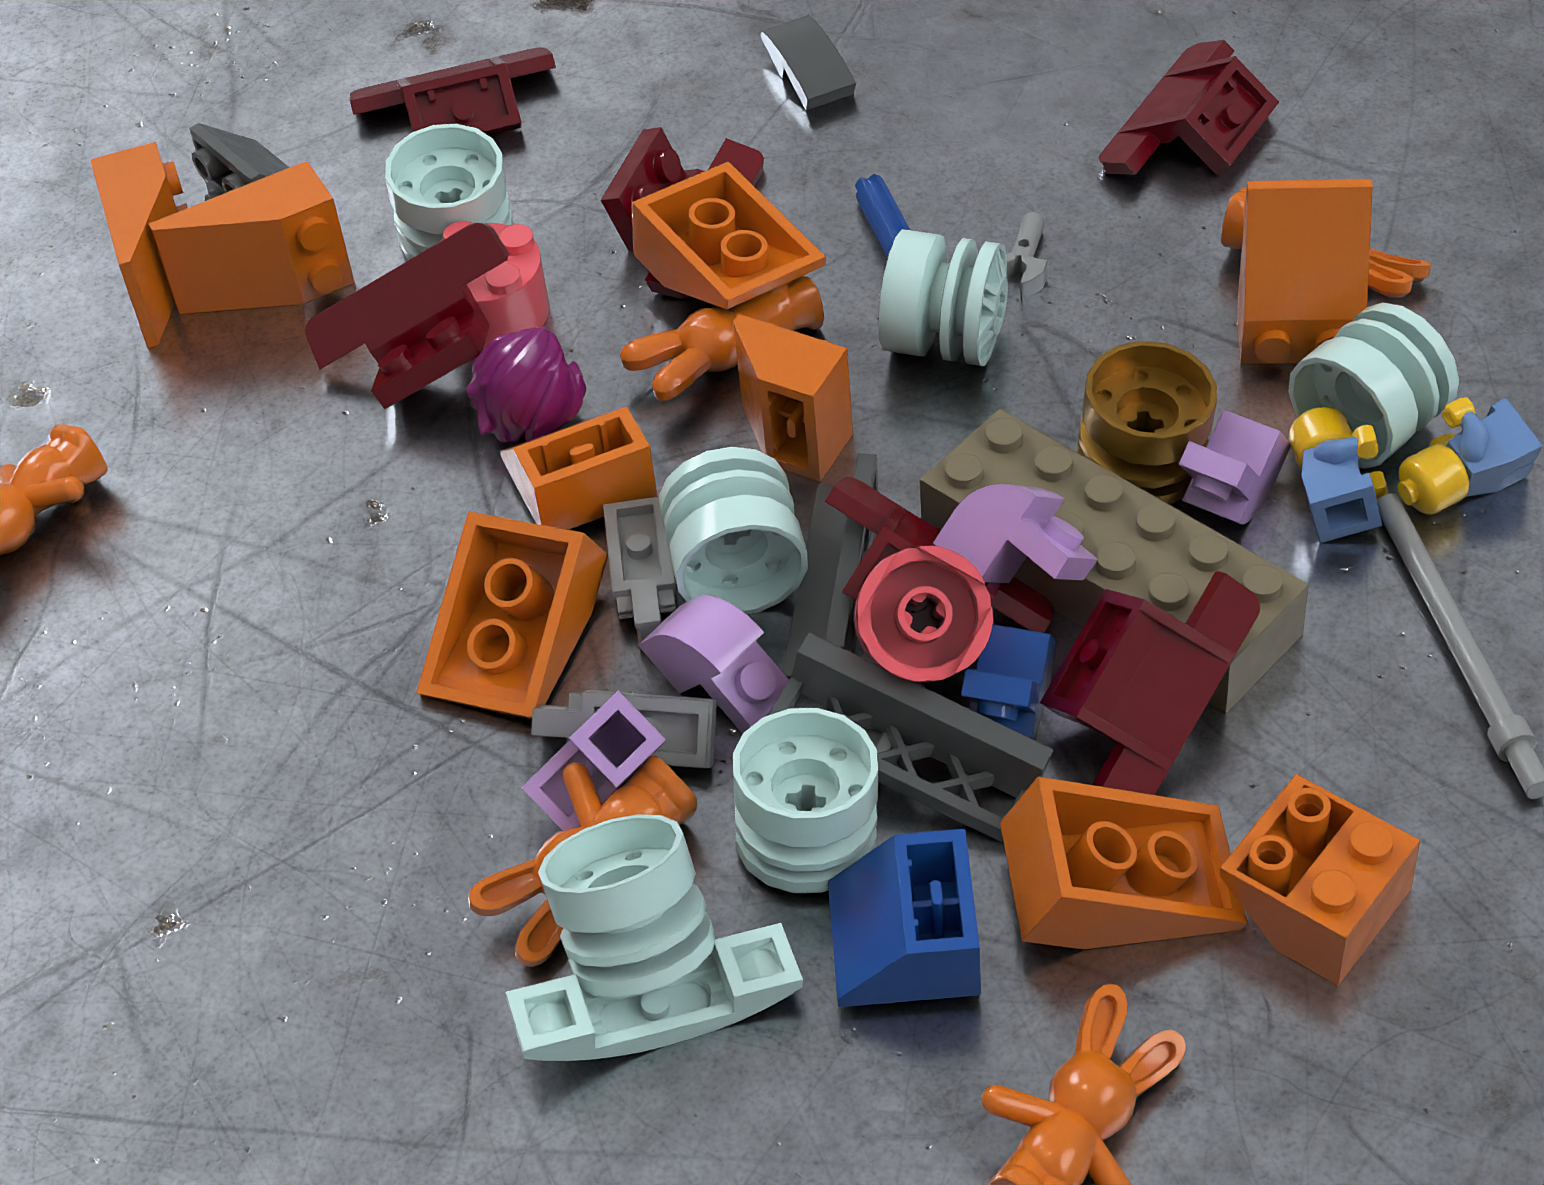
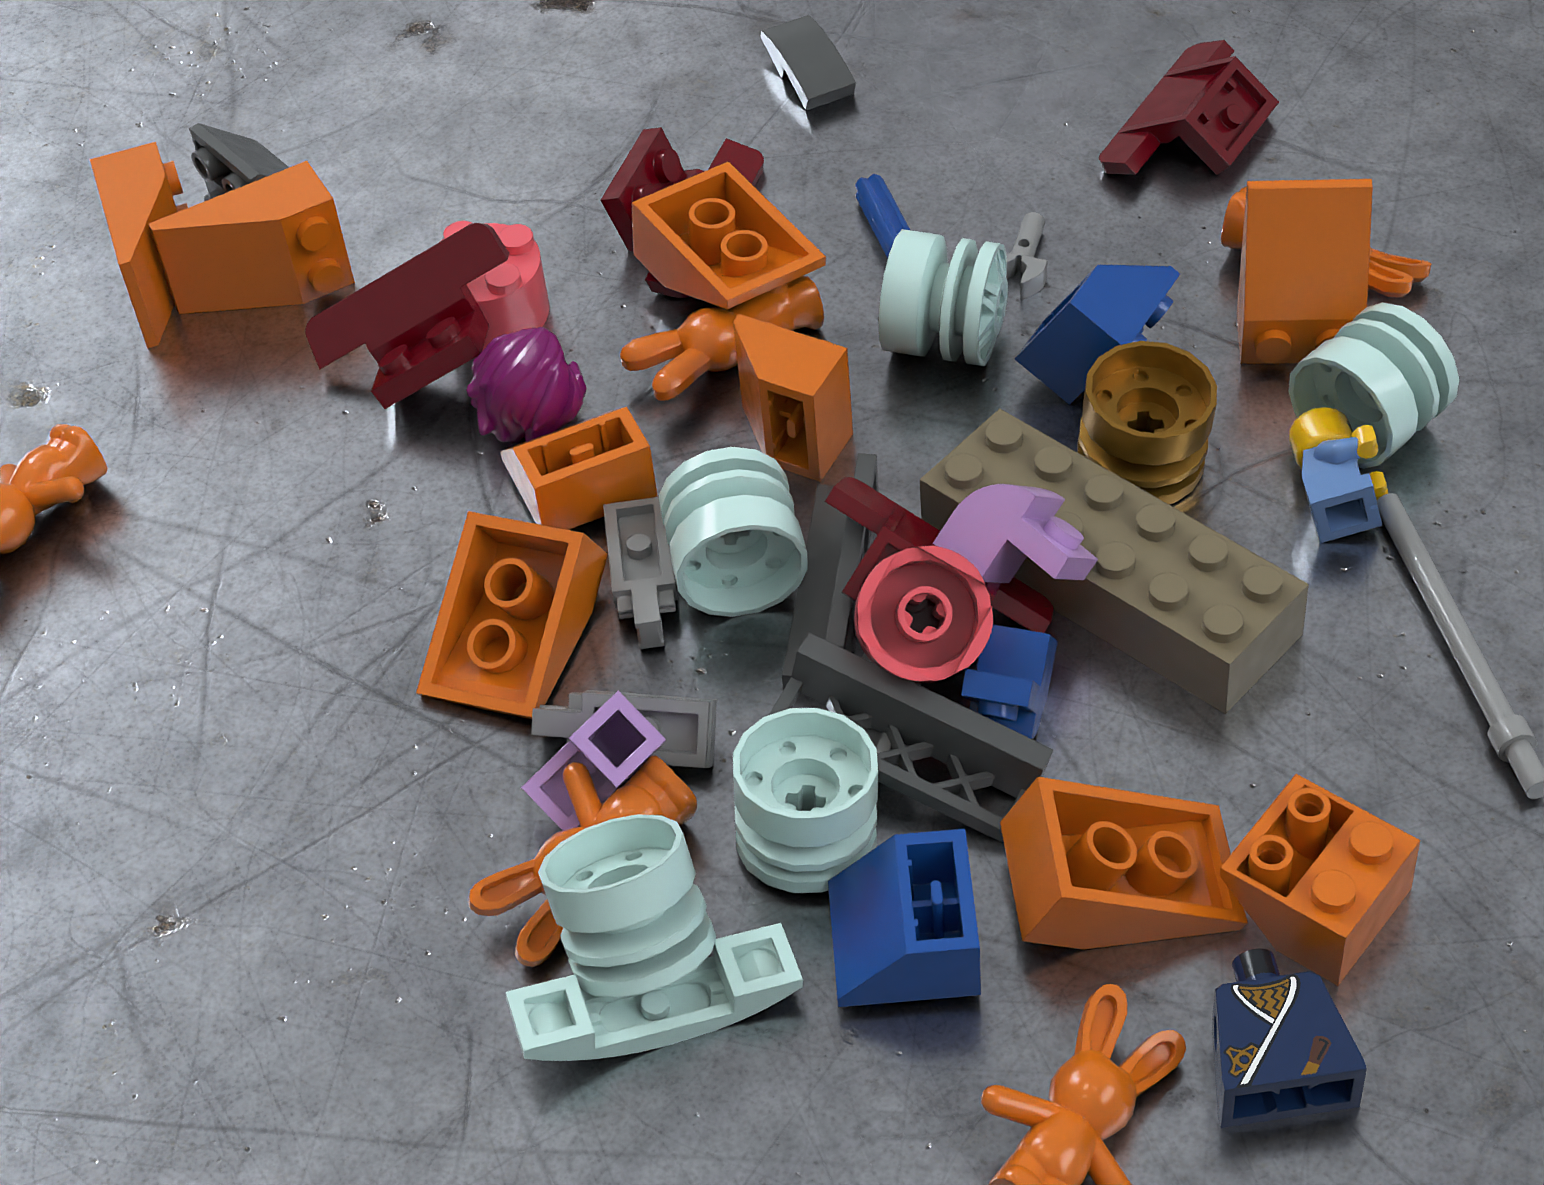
dark red plate [350,47,556,136] -> none
light aqua wheel [385,124,513,260] -> none
lavender brick [638,595,789,733] -> none
dark red plate [1040,571,1260,795] -> none
lavender brick [1179,409,1291,524] -> none
piece [1397,397,1543,515] -> none
none -> blue slope [1015,265,1180,405]
none -> dark blue torso [1212,948,1367,1128]

